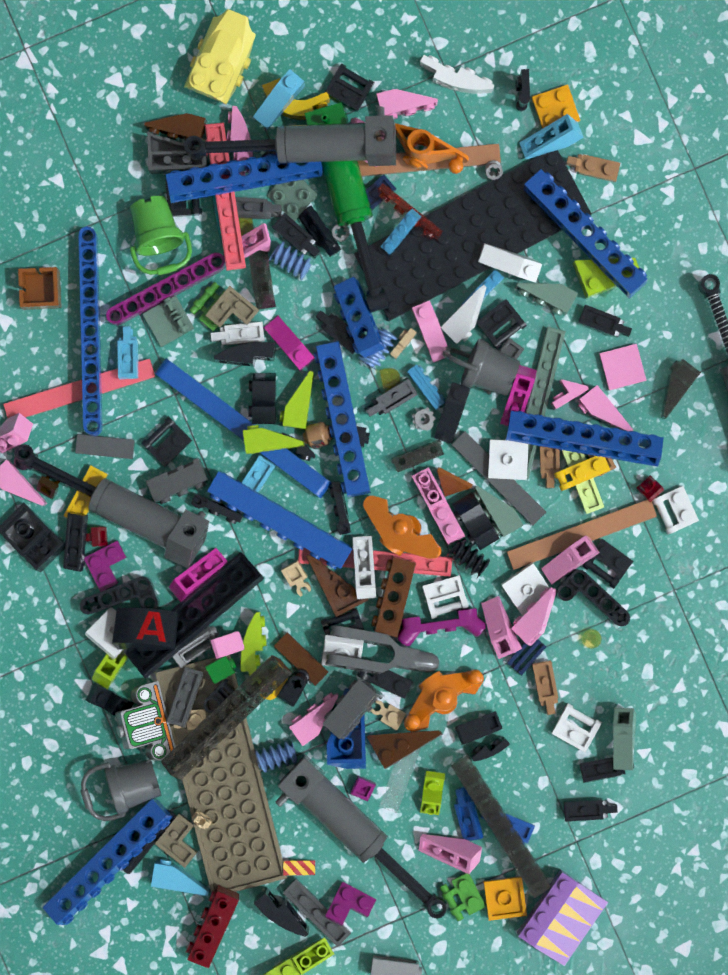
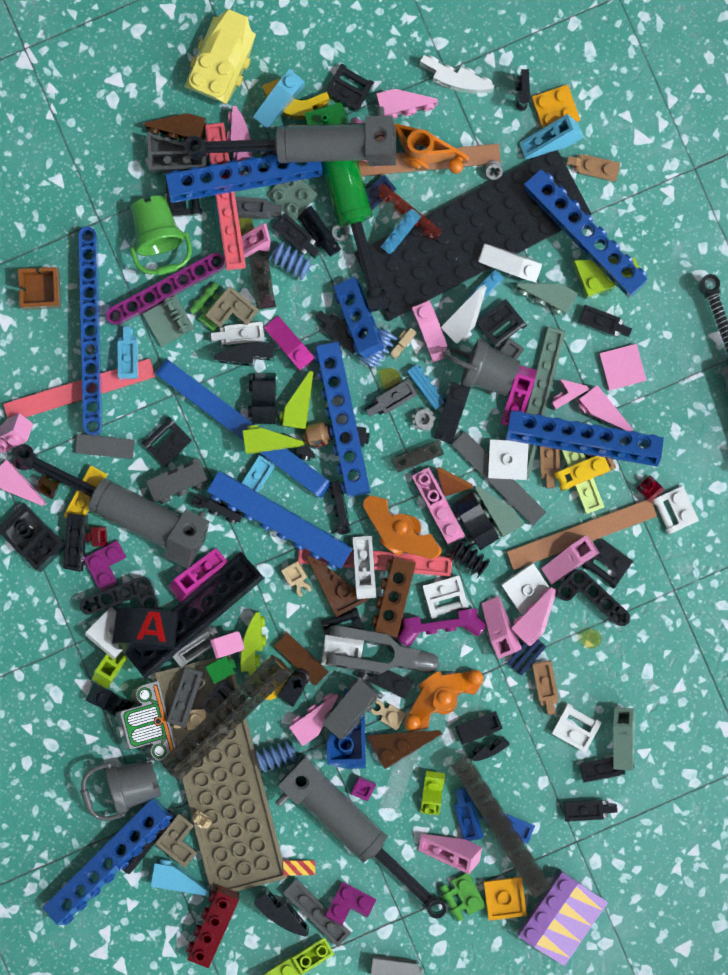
clear smoke slope [661,359,701,420] -> none

